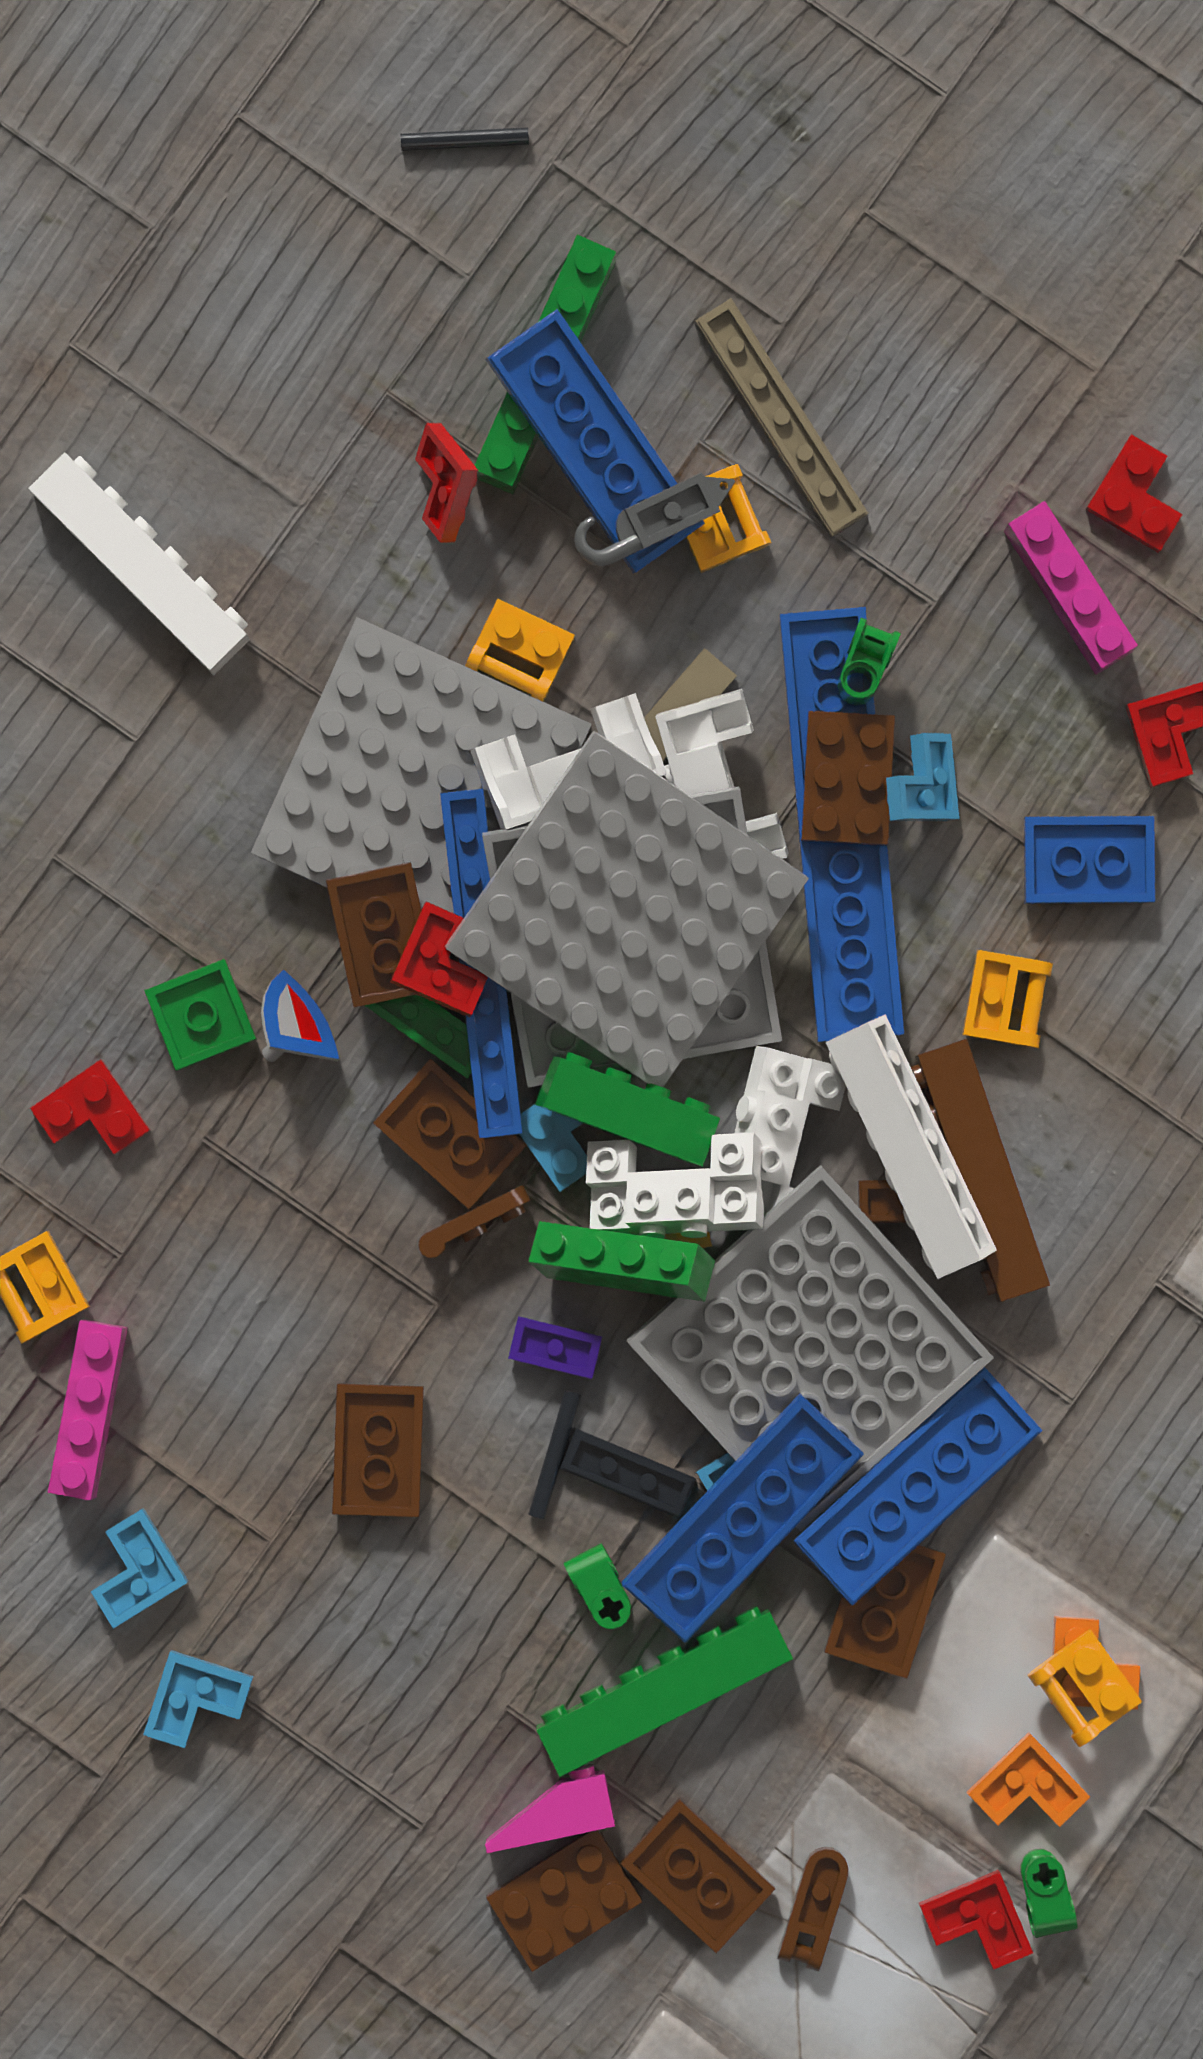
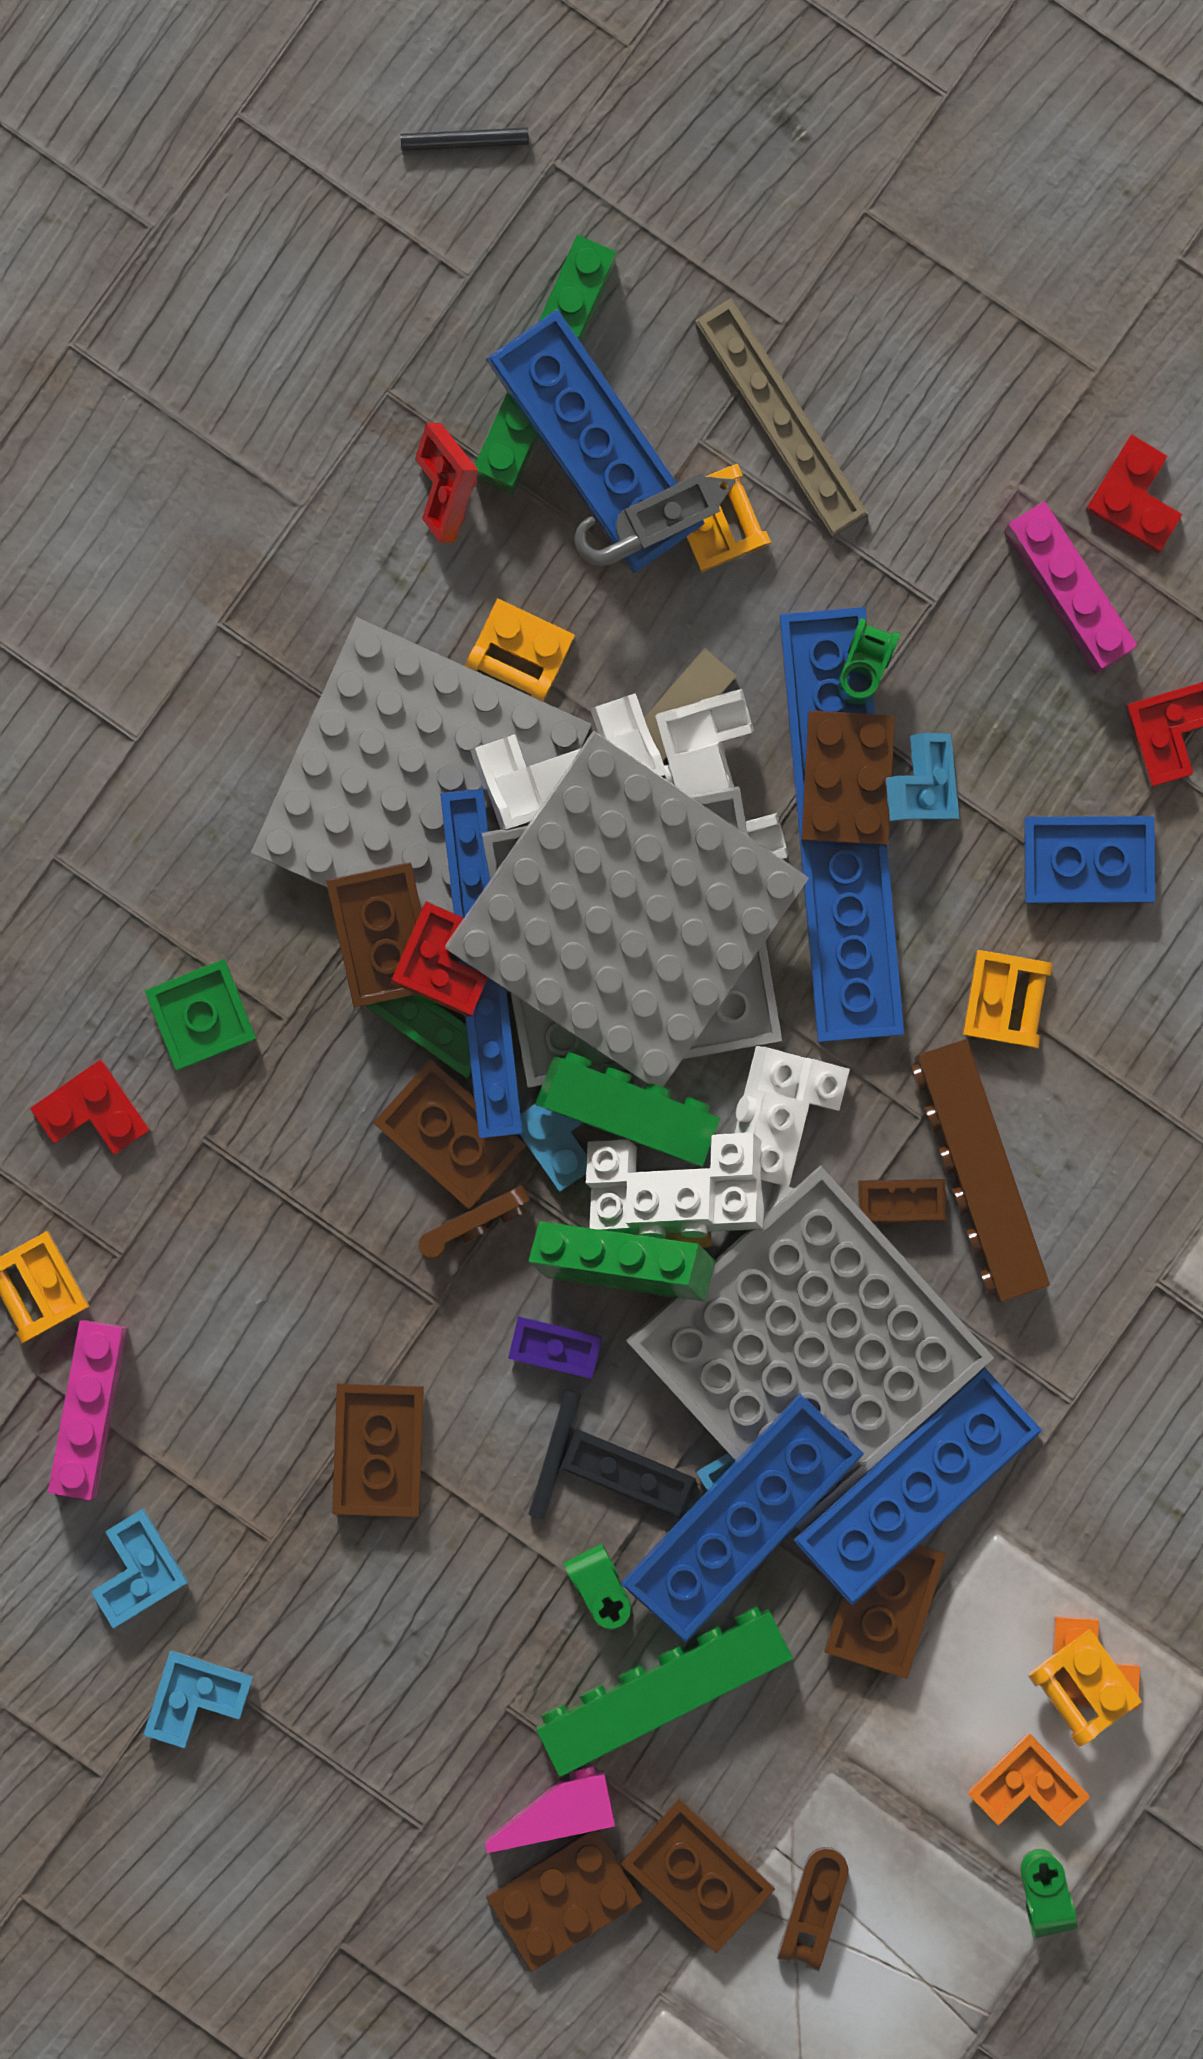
white brick [28,452,250,676] -> none
shield [261,970,339,1062] -> none
white brick [826,1014,997,1279] -> none
red plate [919,1870,1033,1970] -> none

